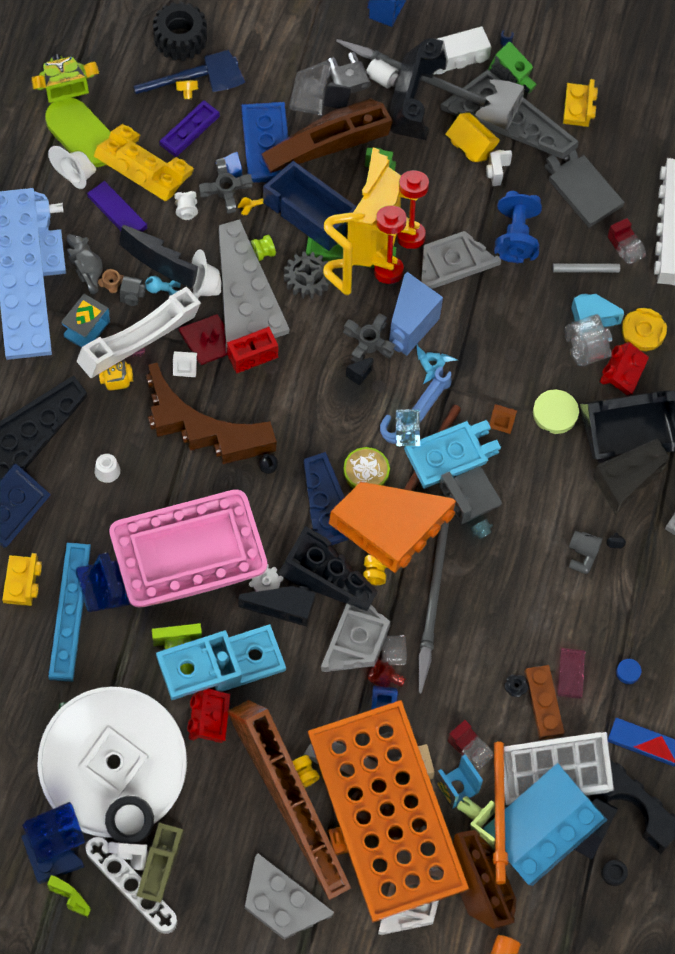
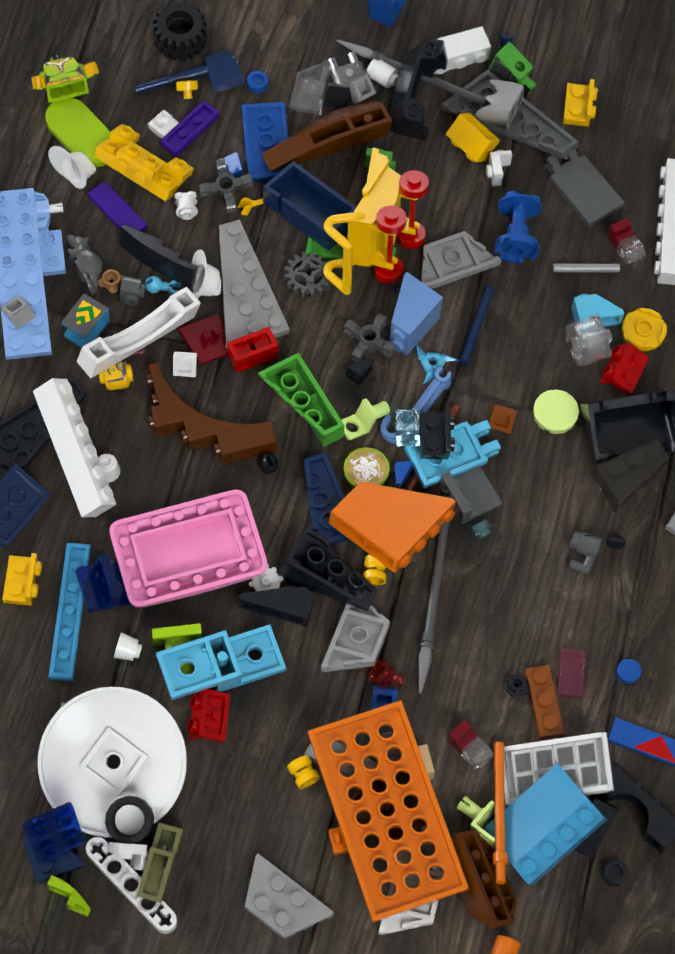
dark orange slope [227,700,351,900] -> none
lime wheel [251,235,276,261] -> none
clear slope [382,636,407,665] -> none
dark azure piece [435,755,483,809] -> none
none -> light grey slope [0,296,35,329]
none -> white brick [33,378,116,517]
none -> white hat [113,632,142,661]
none -> white tile [148,110,179,139]
none -> blue tile [247,71,268,93]
none -> bright green wedge [258,353,345,447]
none -> yellowish green bracket [342,398,390,440]
none -> light grey slope [349,73,376,104]
none -> blue slope [393,461,412,489]
none -> black bracket [420,408,455,460]
none -> dark blue bar [459,285,494,365]

